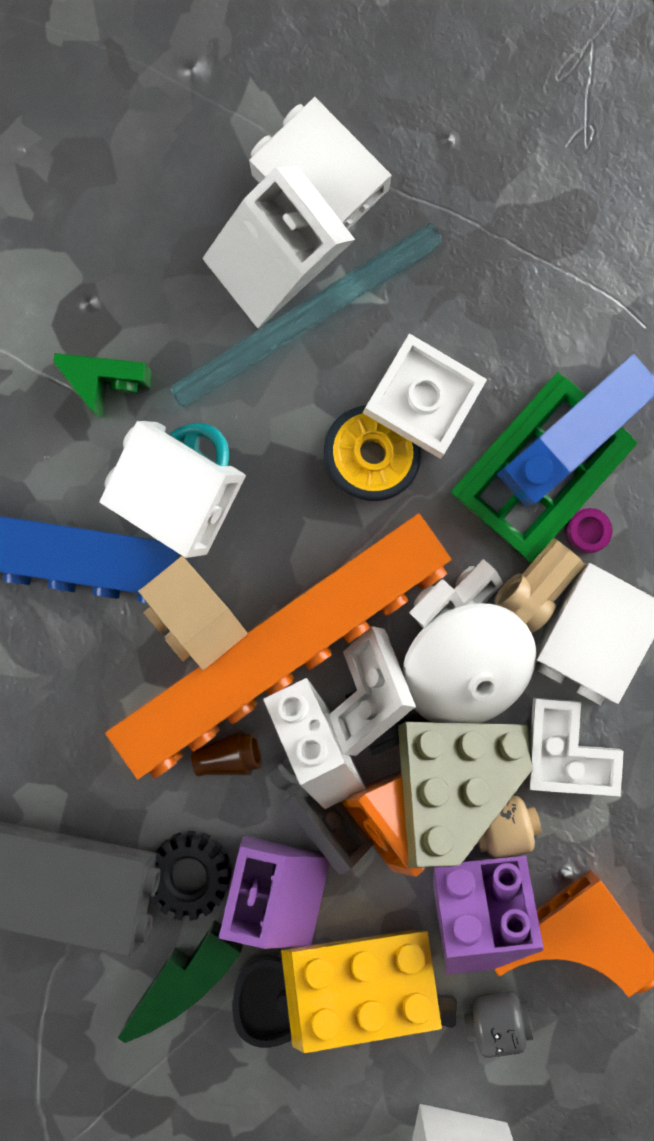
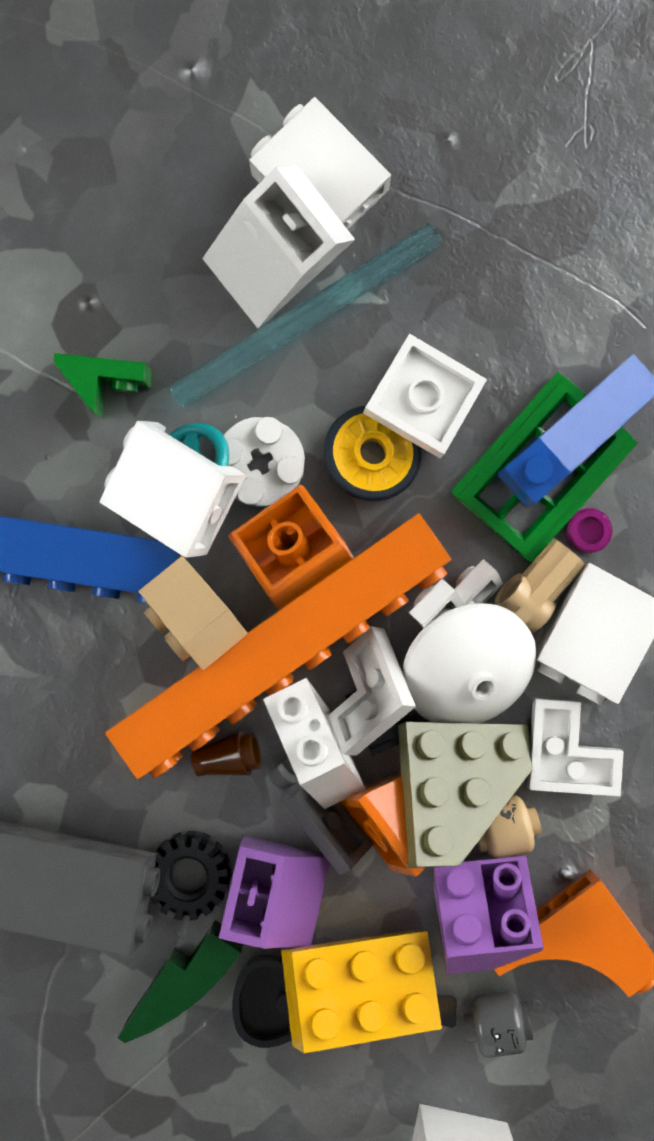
none -> white plate [224,417,305,507]
none -> orange brick [228,485,353,609]

